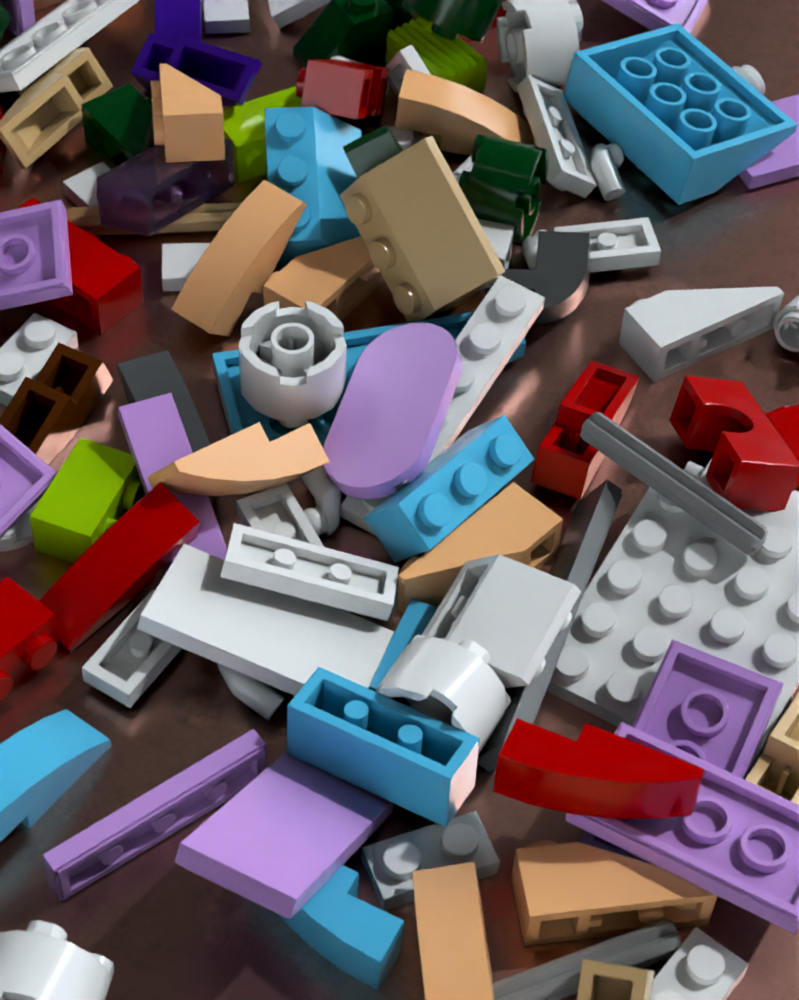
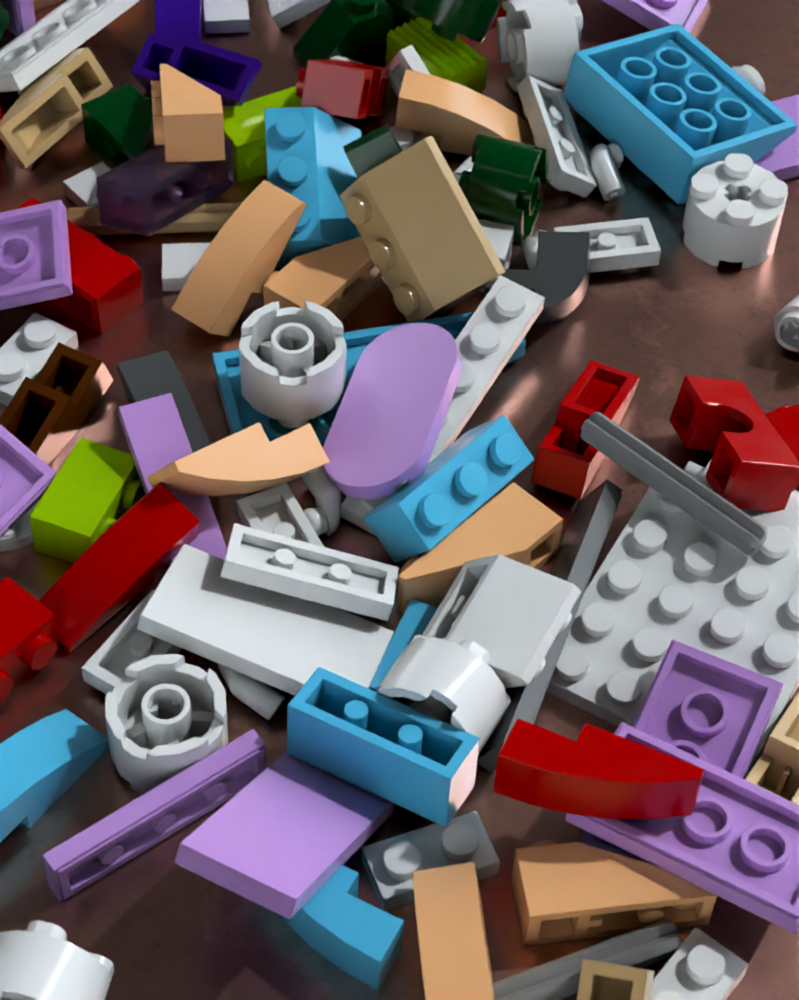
white slope [619,286,784,382] -> none
none -> white brick [105,654,228,795]
none -> white brick [682,153,788,269]

